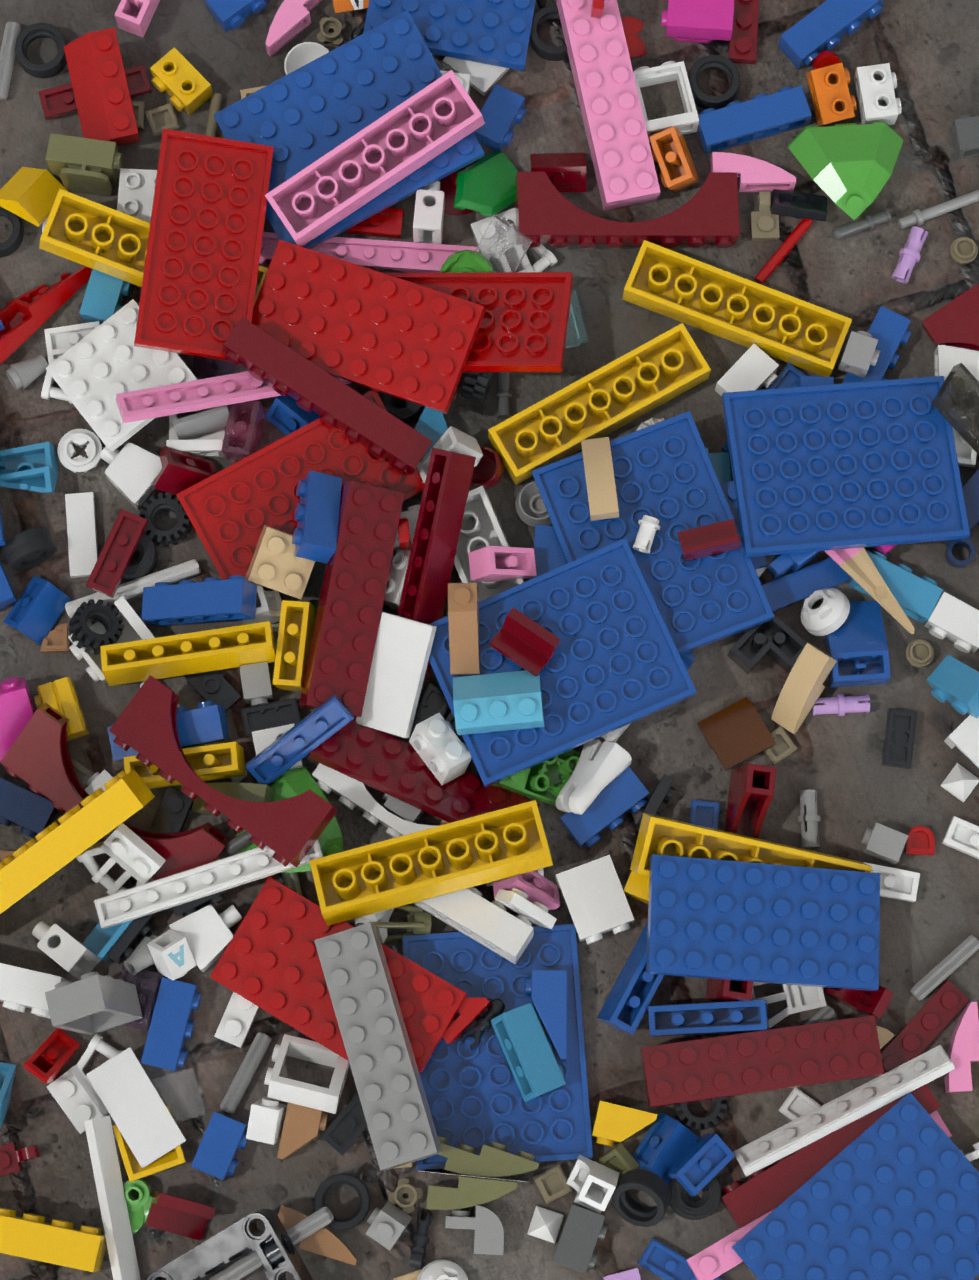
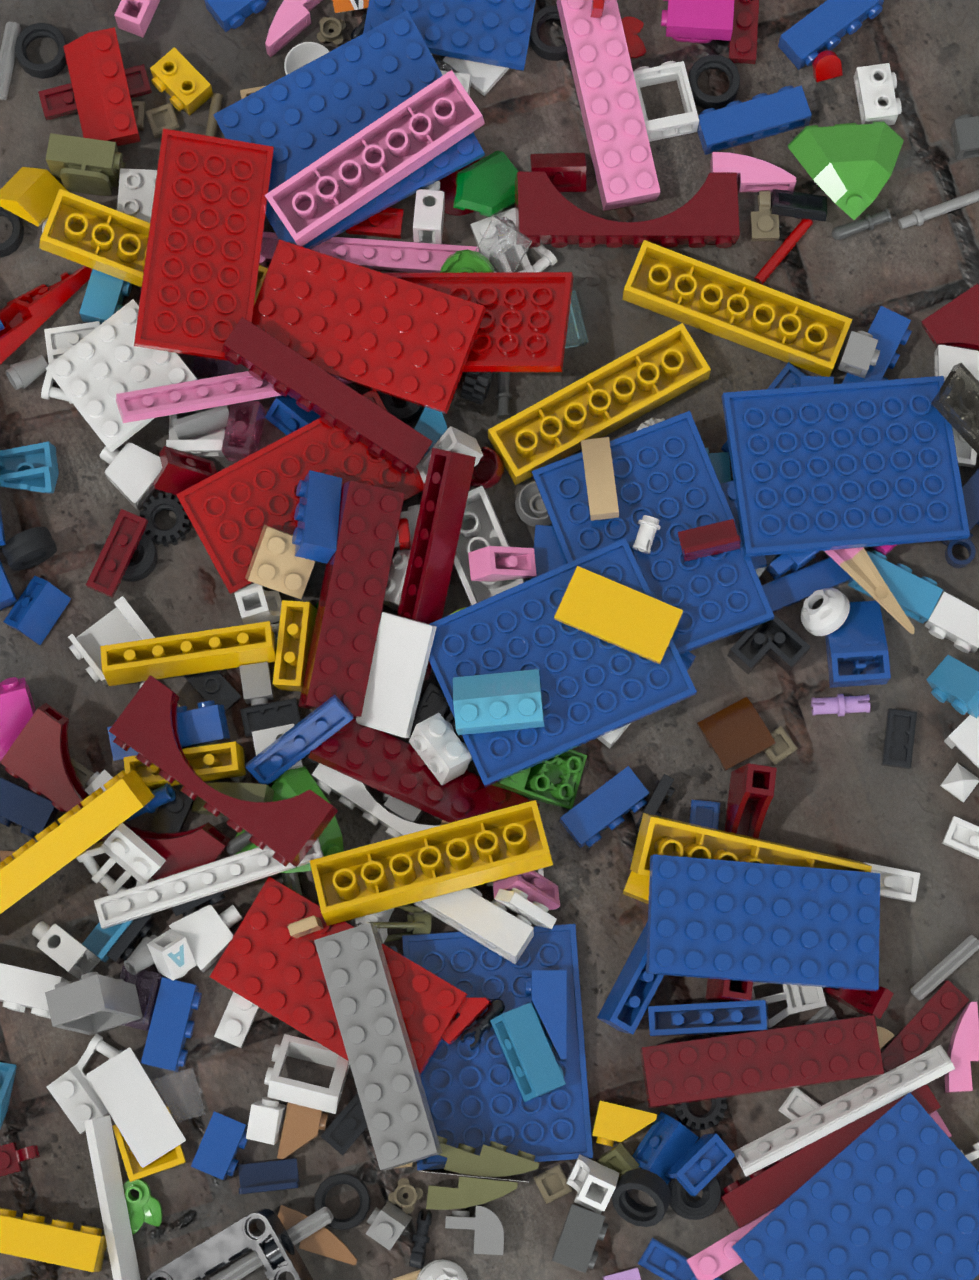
red slope [23,1028,81,1084] -> none
yellow brick [34,677,89,741] -> none
medium nougat tile [40,623,70,653] -> none
white gear [57,429,102,473] -> none
white tile [65,492,98,578] -> none
white axle [65,559,201,618] -> none
black tyre [68,599,124,655] -> none
blue brick [141,575,257,627] -> none
dark red panel [145,1191,216,1240] -> none
light grey axle [220,1032,272,1114] -> none
medium nougat slope [448,583,480,675] -> none
blue brick [474,84,527,151] -> none
dark red panel [490,607,561,676] -> none
white slope [527,1206,564,1243] -> none
white panel [555,855,634,945] -> none
white piece [556,739,632,815] -> none
orange brick [649,126,700,193] -> none
white brick [715,344,779,396] -> none
tan slope [771,643,837,734] -> none
light grey pin [798,790,821,849] -> none
orange brick [806,63,857,126] -> none
light grey brick [861,822,909,865] -> none
lavender pin [891,226,928,284] -> none
dark tan plate [905,639,934,668] -> none
red tile [905,826,935,856] -> none
dark tan plate [950,237,978,264] -> none
none -> blue axle [126,783,176,821]
none -> dark blue panel [238,1158,300,1195]
none -> tan tile [287,915,323,938]
none -> yellow tile [554,566,683,664]

